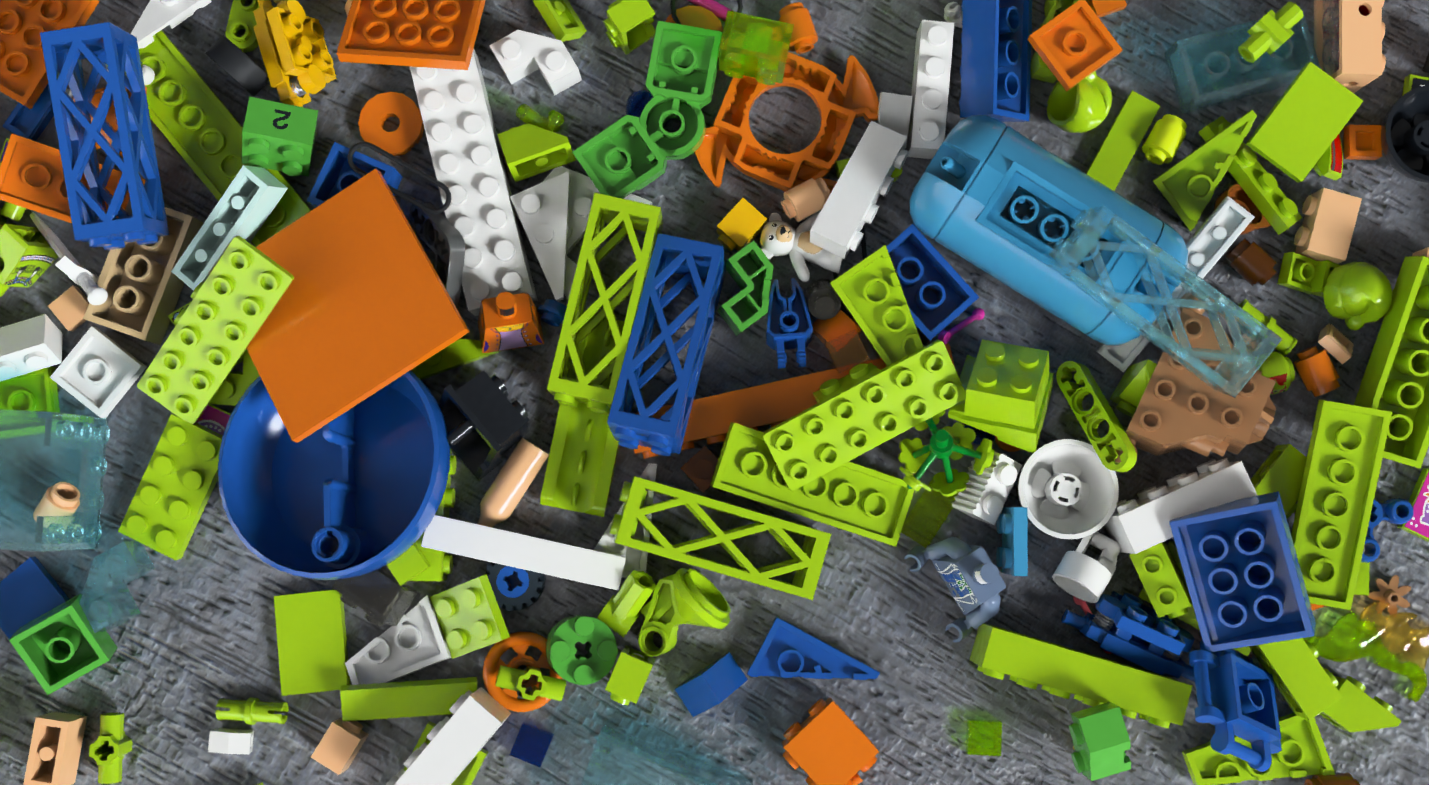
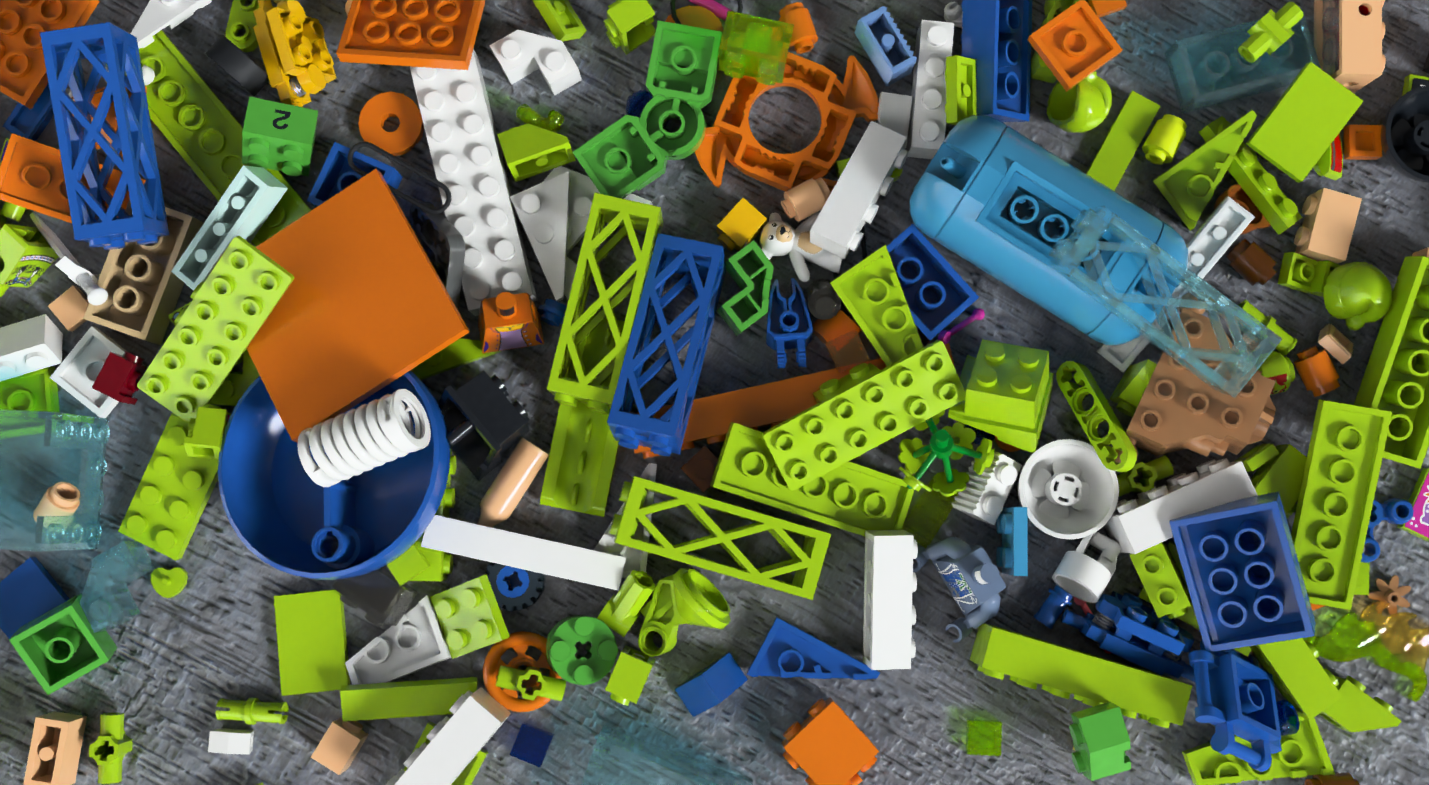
none -> dark red brick [92,351,147,405]
none -> lime piece [151,567,188,598]
none -> lime brick [184,404,228,459]
none -> white piece [297,389,431,487]
none -> medium blue brick [854,6,917,86]
none -> white brick [863,530,918,670]
none -> lime plate [945,55,977,125]
none -> blue pin [1033,585,1073,629]
none -> lime axle [1117,455,1174,497]
none -> lime tile [1235,443,1279,472]
none -> clear blue tile [1276,700,1300,736]

